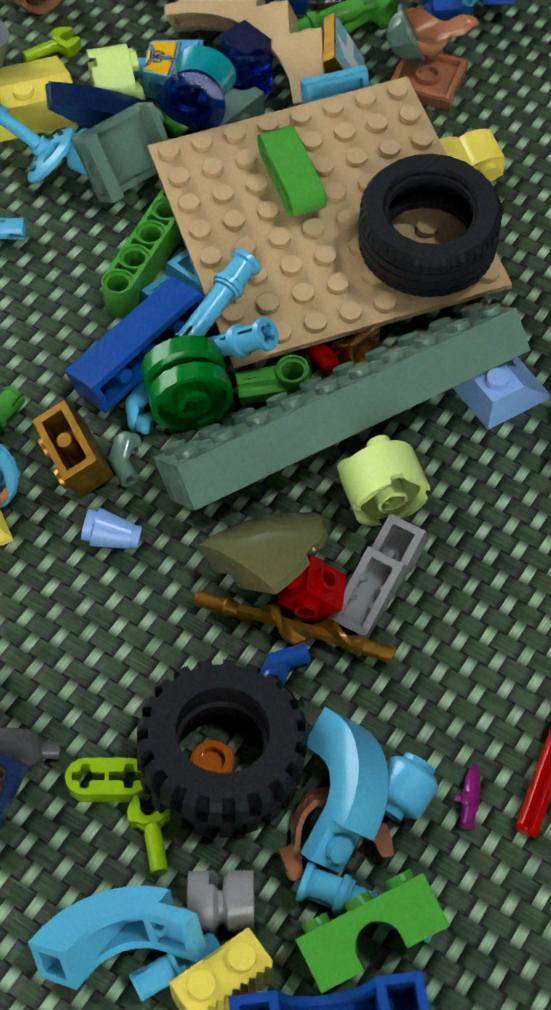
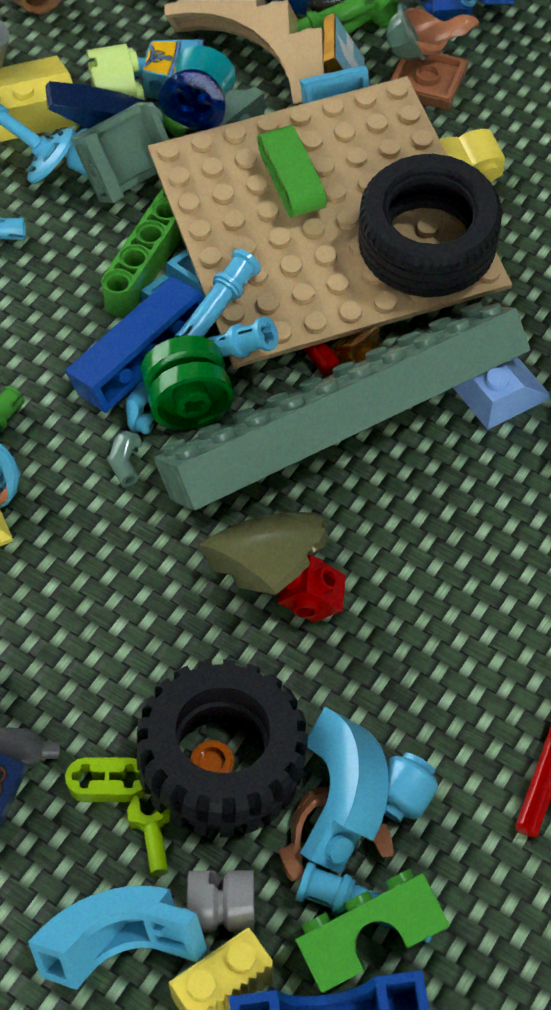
lime bar [21,27,81,62] -> none
pearl gold brick [32,400,115,497] -> none
light blue cone [81,508,142,550] -> none
medium azure axle [129,933,220,1002] -> none
pearl gold piece [194,590,396,663] -> none
clear blue brick [220,20,272,96] -> none
bright green piece [235,355,310,405] -> none
blue arm [260,643,311,689] -> none
light grey slope [330,513,430,639] -> none
yellowish green brick [337,435,430,526] -> none
magenta helmet [453,764,481,830] -> none

